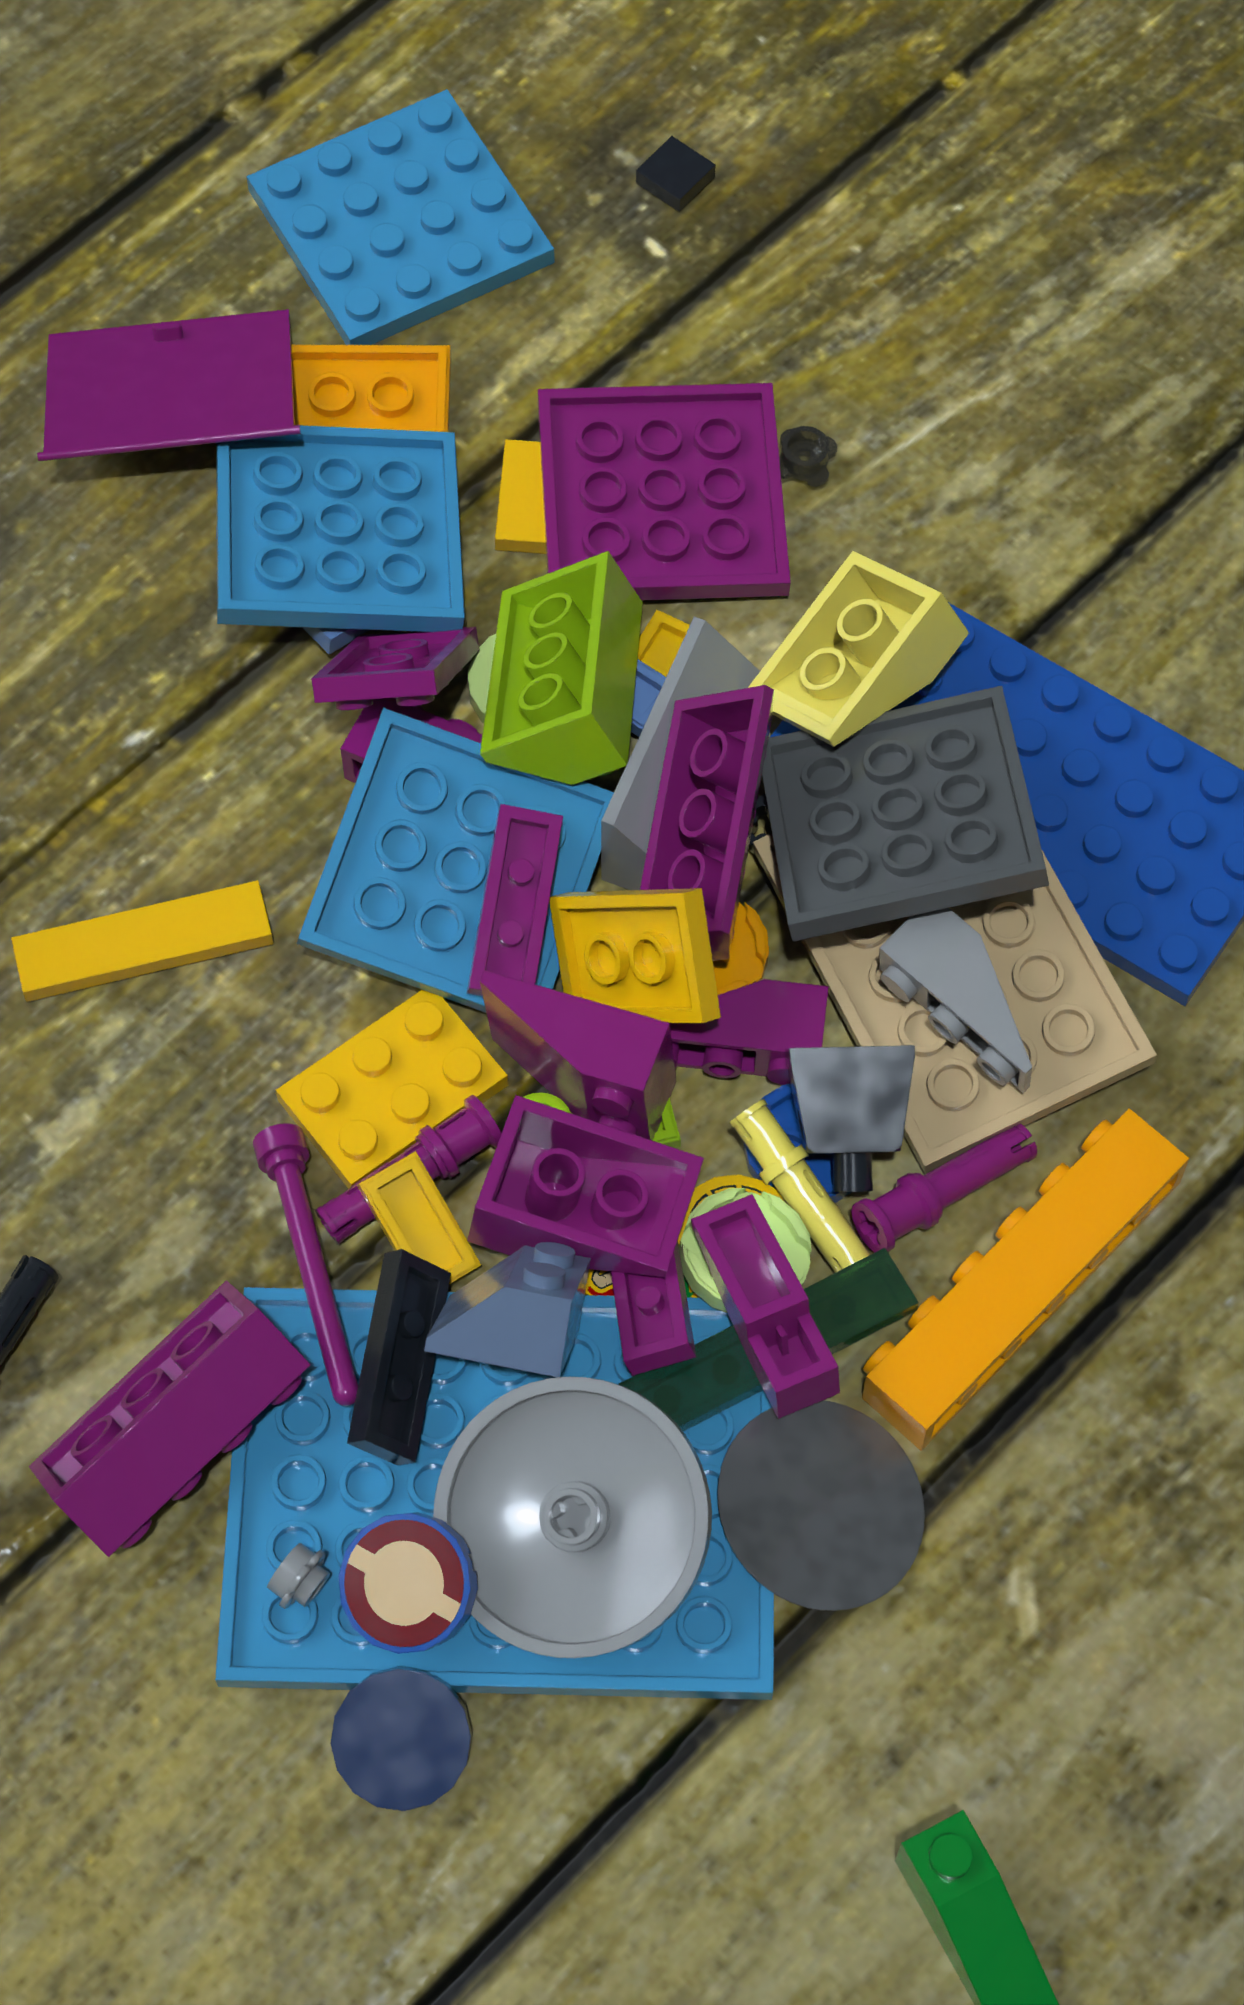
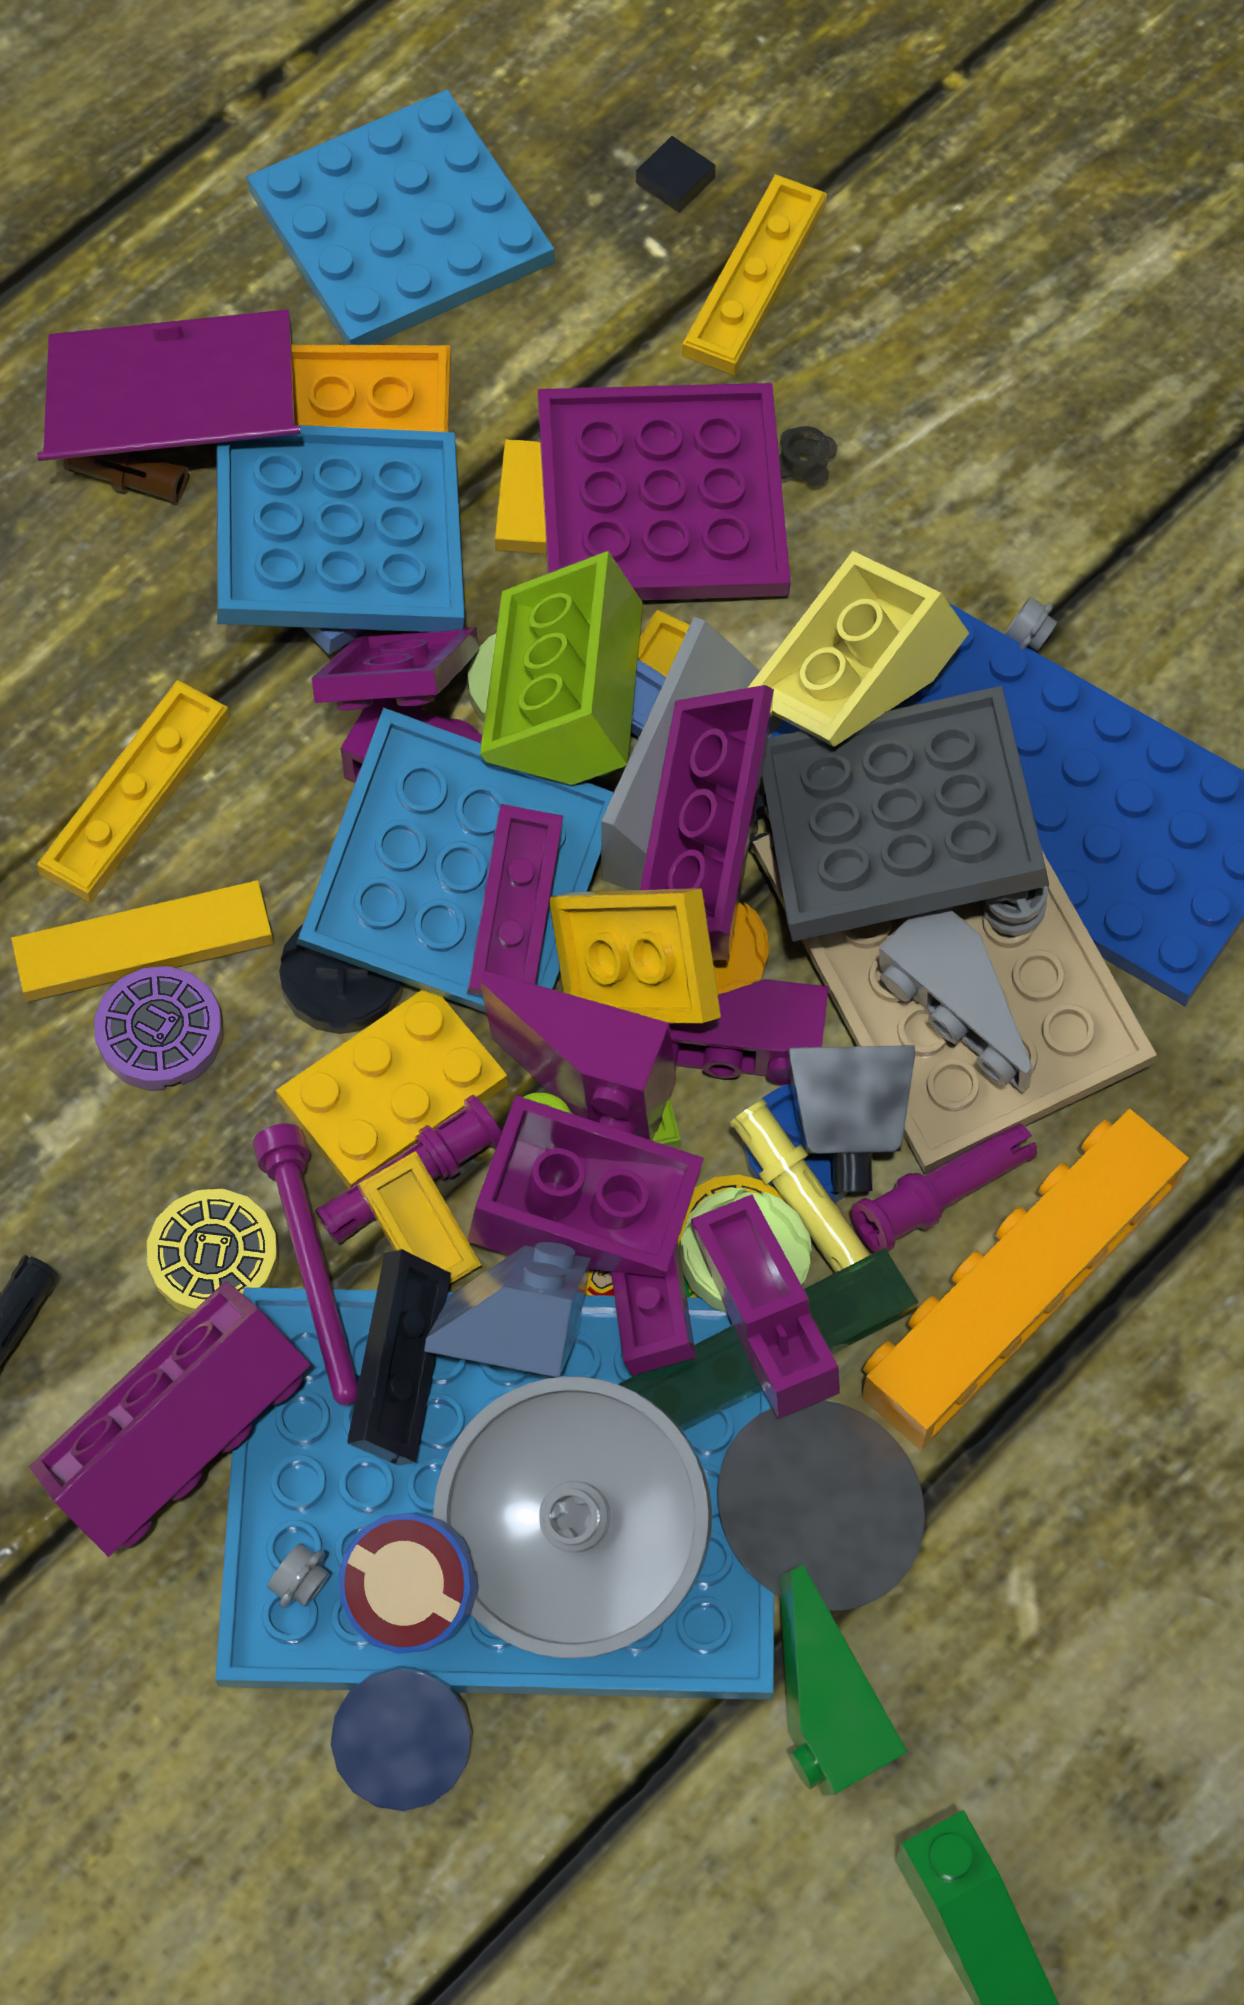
none -> yellow tile [37,680,230,903]
none -> reddish brown pin [63,451,188,503]
none -> tile [94,966,223,1090]
none -> tile [147,1189,278,1314]
none -> black tile [279,925,405,1034]
none -> yellow tile [682,174,827,376]
none -> green slope [779,1564,908,1796]
none -> light grey wheel [982,886,1049,936]
none -> light grey plate [1005,596,1057,652]

